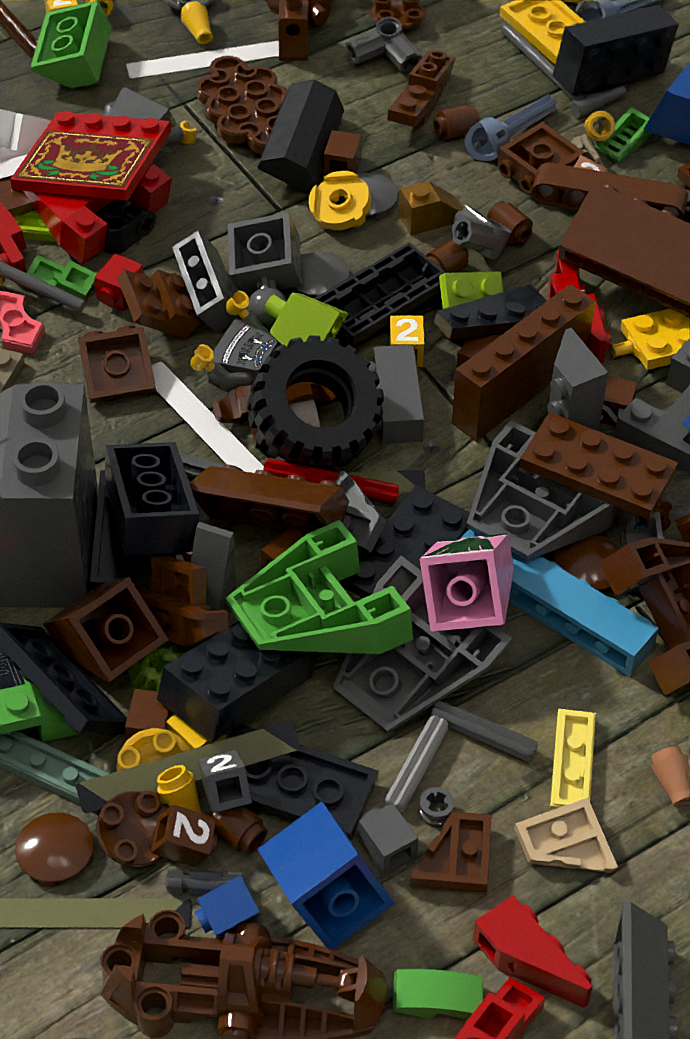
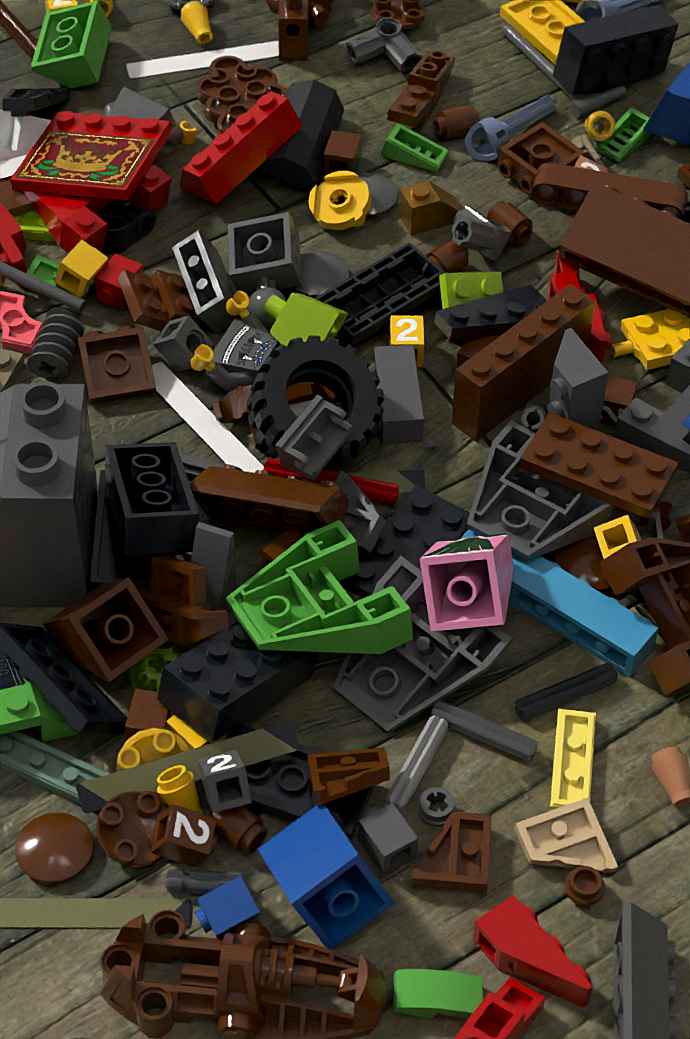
none -> black wing [2,88,70,117]
none -> dark grey piece [27,307,85,378]
none -> yellow brick [54,240,108,299]
none -> dark grey brick [153,315,213,372]
none -> red slope [180,91,303,205]
none -> dark grey hinge [275,395,353,481]
none -> reddish brown wing [307,747,390,805]
none -> bright green slope [380,123,450,172]
none -> black axle [515,663,618,720]
none -> dark grey pin [520,405,547,432]
none -> reddish brown plate [564,866,605,906]
none -> yellow brick [594,515,641,559]

